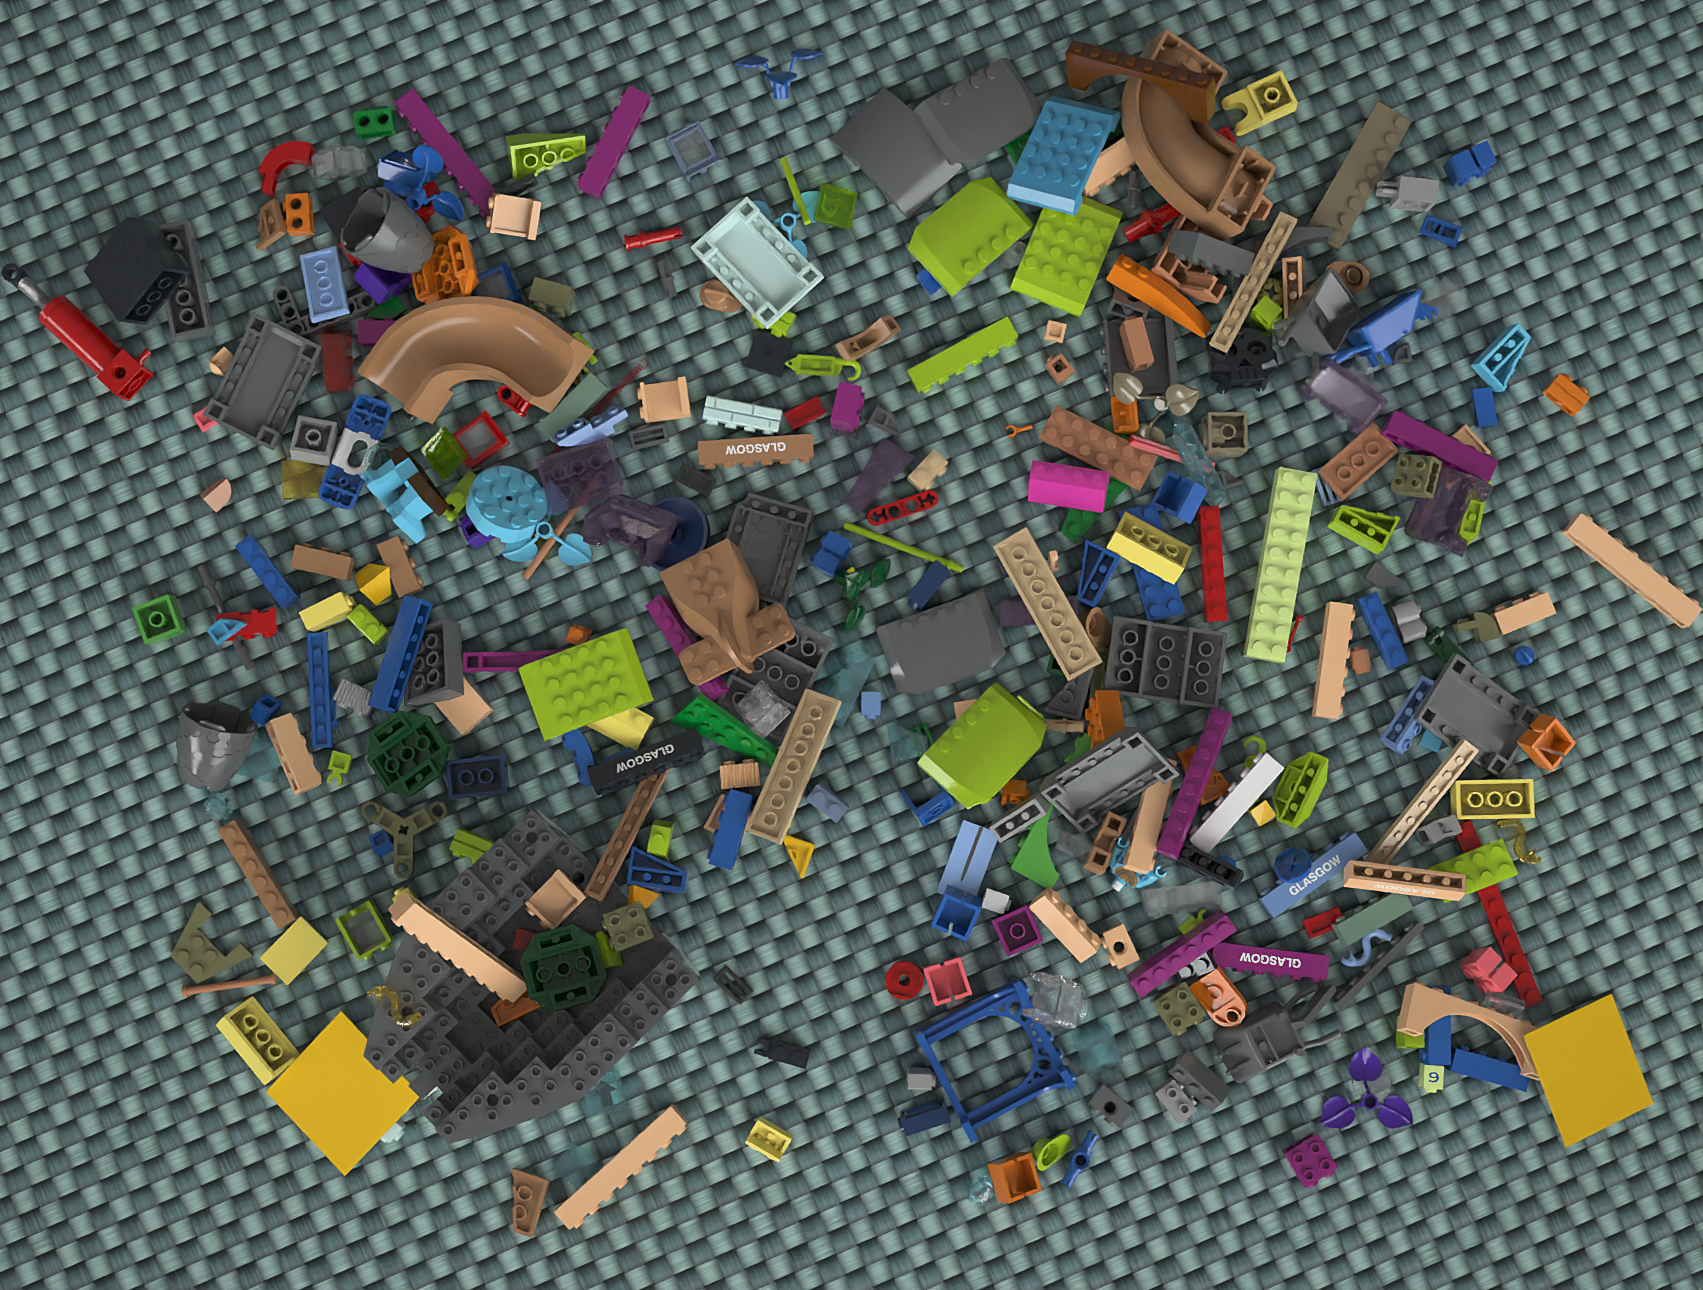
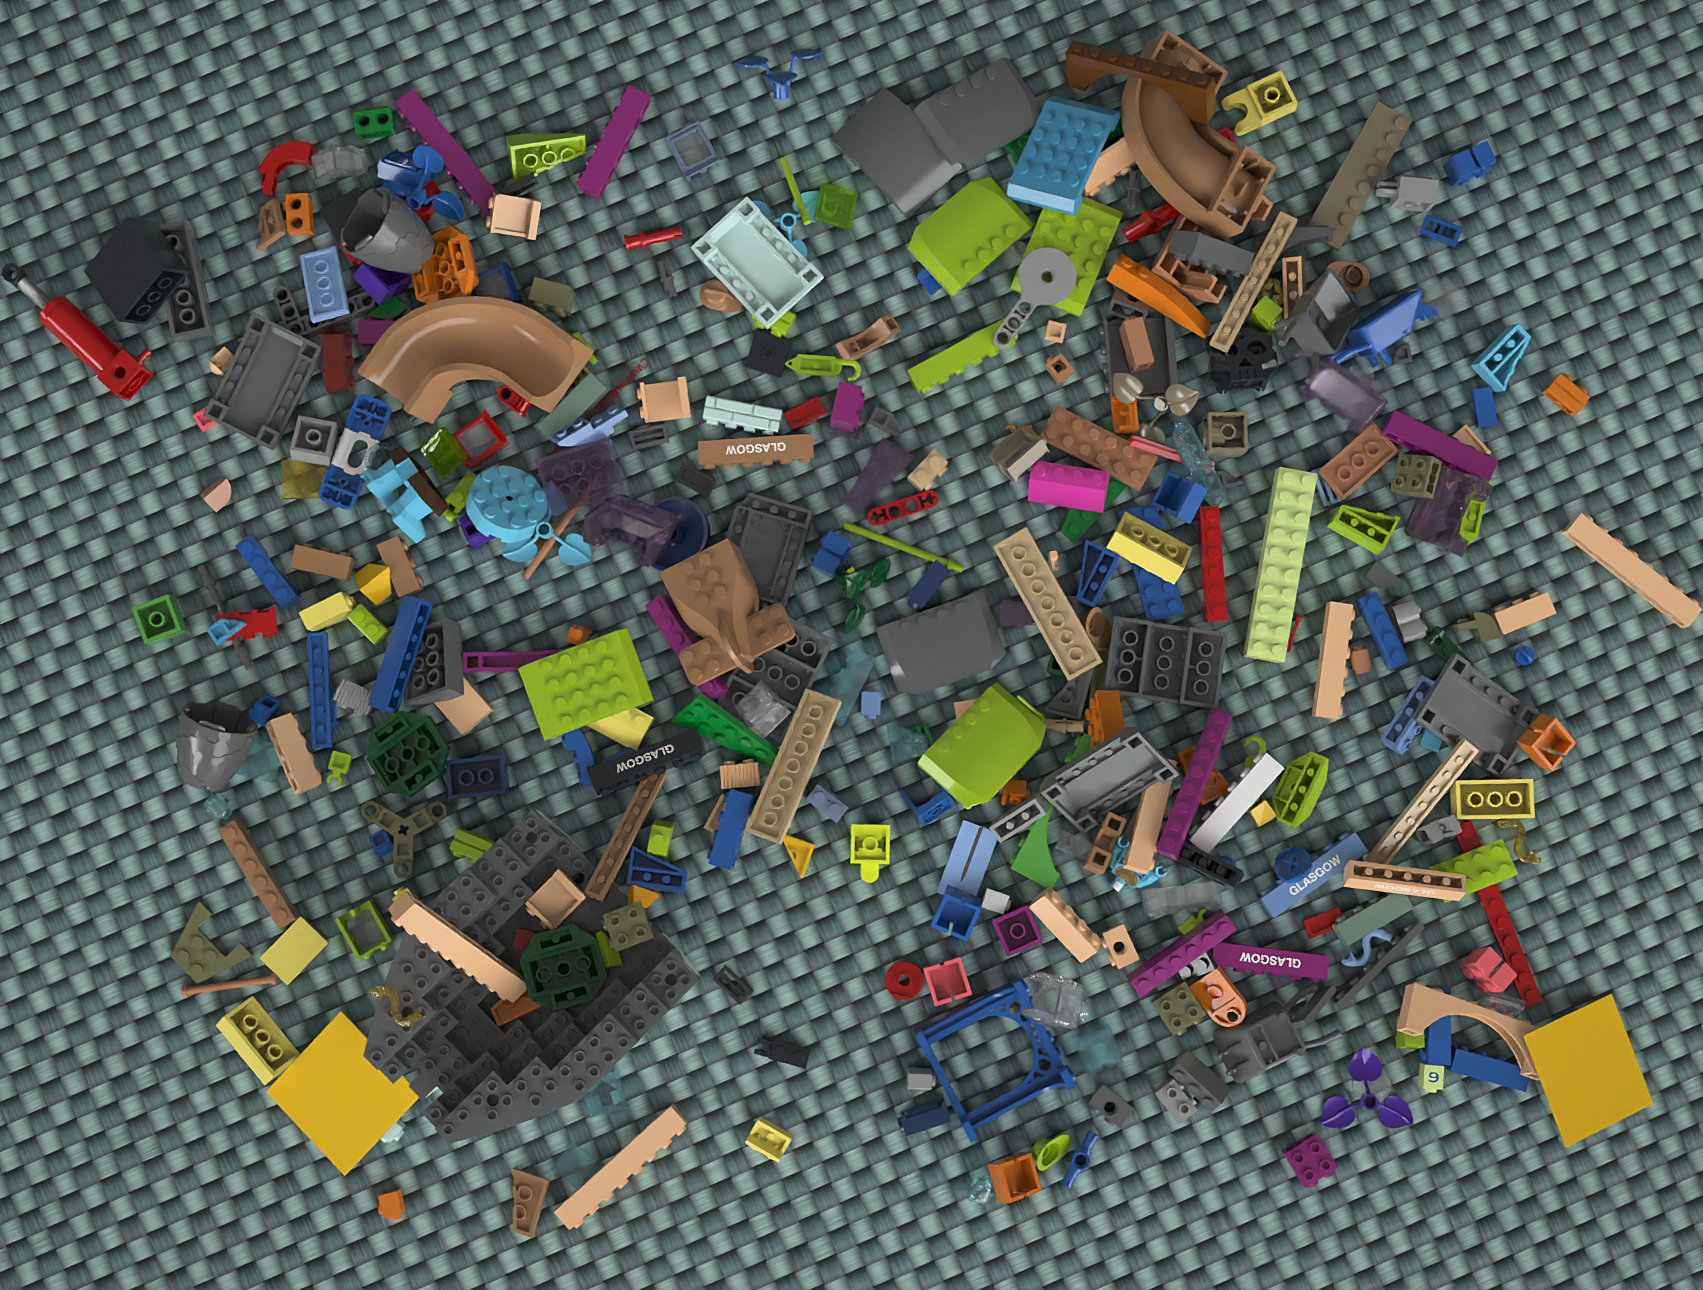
none -> orange brick [377,1188,406,1220]
none -> neon yellow brick [850,824,890,883]
none -> dark tan window [987,425,1050,483]
none -> light grey beam [993,247,1076,349]

